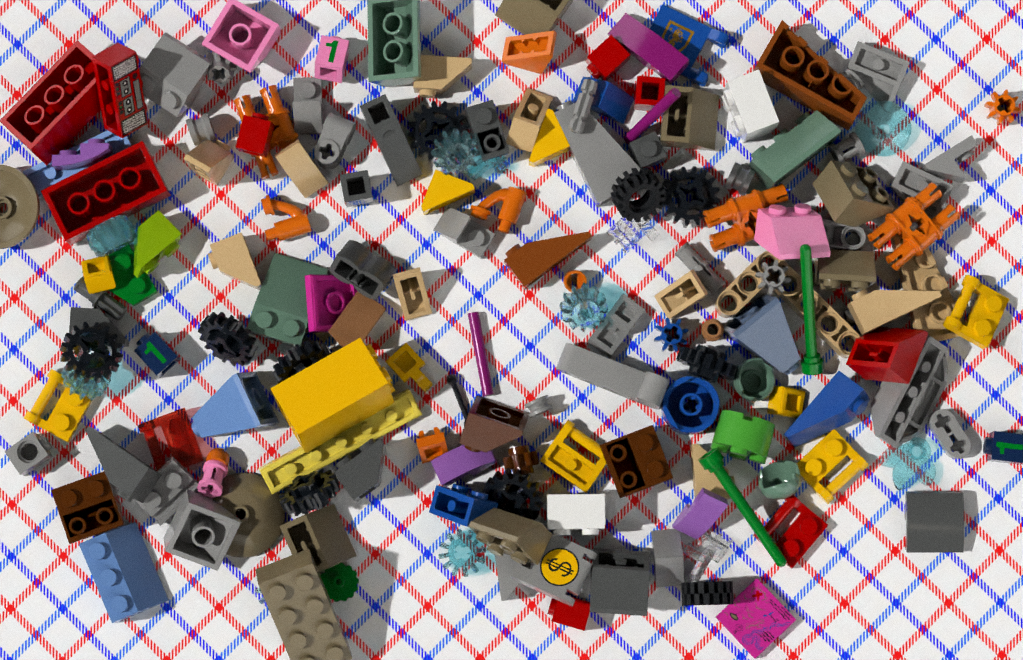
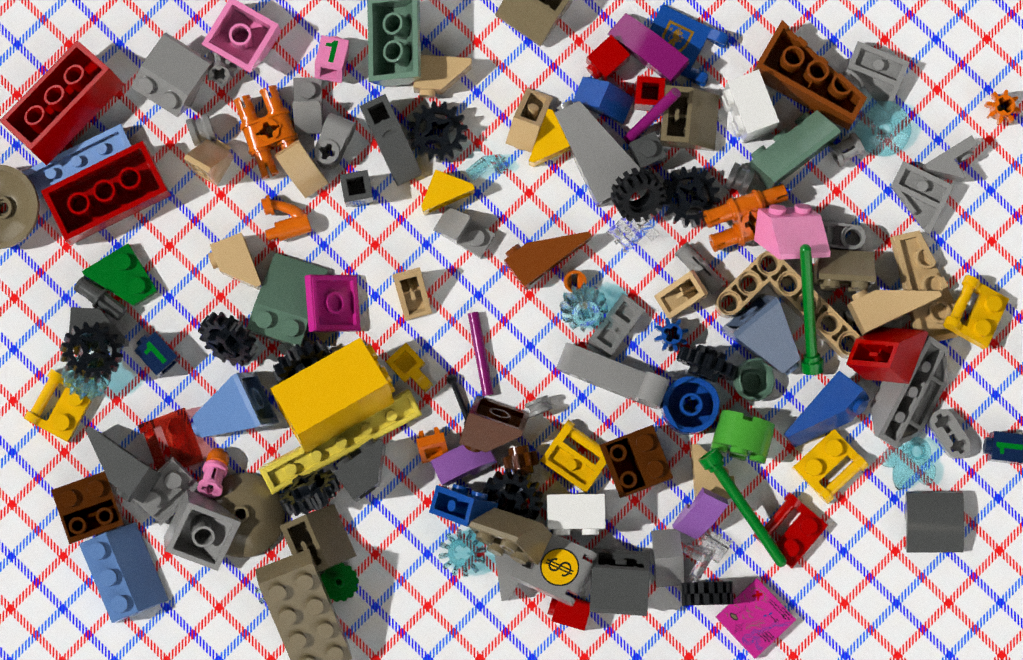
light grey brick [4,432,53,476] -> none
medium lavender slope [52,139,113,170] -> none
yellow slope [81,255,116,294] -> none
clear light blue gear [86,215,137,257] -> none
red brick [92,43,148,138] -> none
lime slope [134,210,182,278] -> none
red brick [235,112,275,158] -> none
medium nougat slope [328,291,386,347] -> none
dark grey brick [329,240,397,300] -> none
clear light blue gear [431,128,480,177] -> none
dark grey slope [465,100,510,162] -> none
orange plant [470,187,527,234] -> none
orange slope [502,30,557,74] -> none
light grey axle [569,79,598,134] -> none
medium nougat pin [701,319,724,341] -> none
light grey gear [755,260,791,296] -> none
sand green hair [758,460,802,500] -> none
yellow slope [767,386,806,419] -> none
dark tan slope [812,160,895,227] -> none
orange pin [867,182,961,271] -> none

